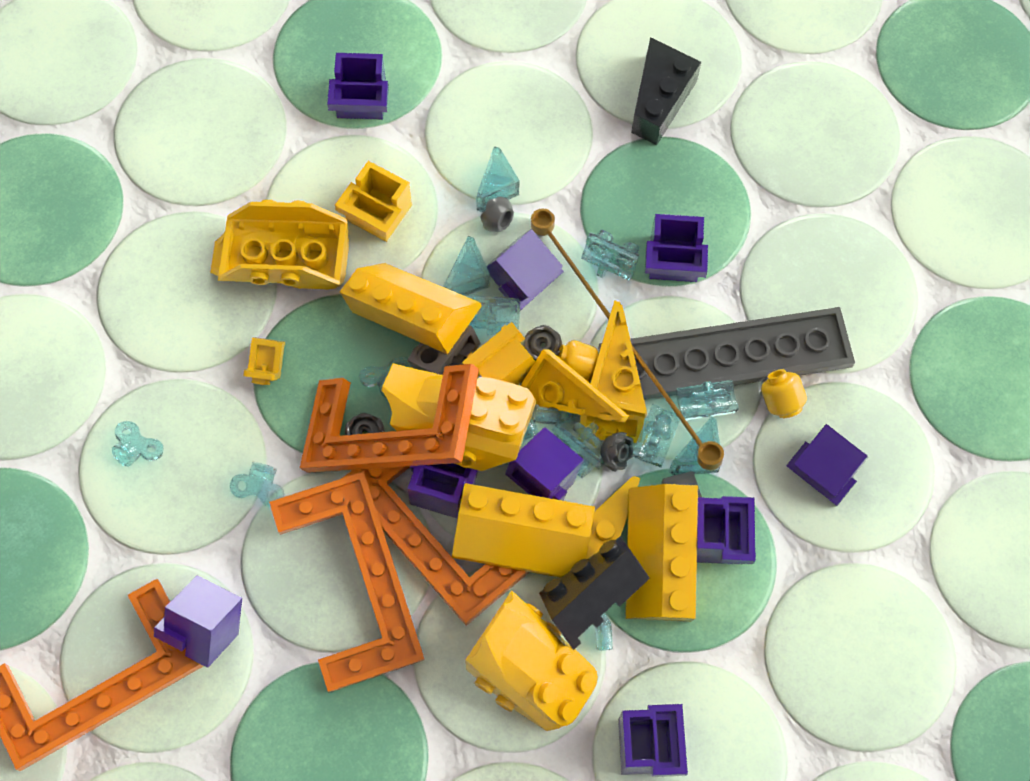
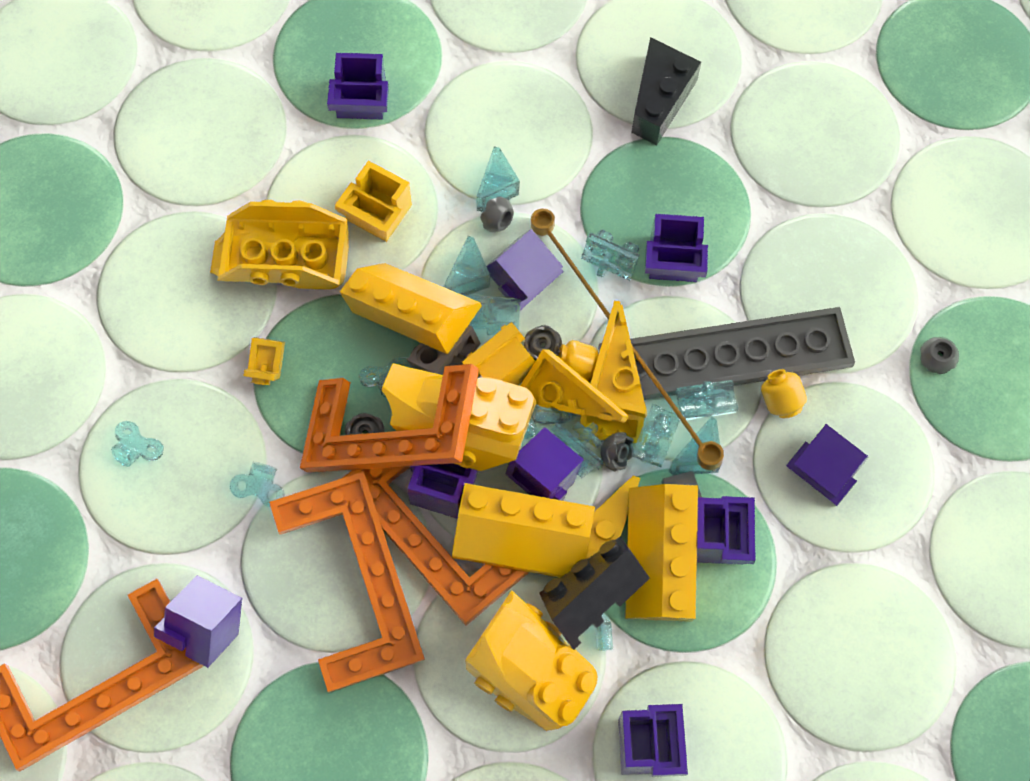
none -> dark grey plate [920,337,959,374]

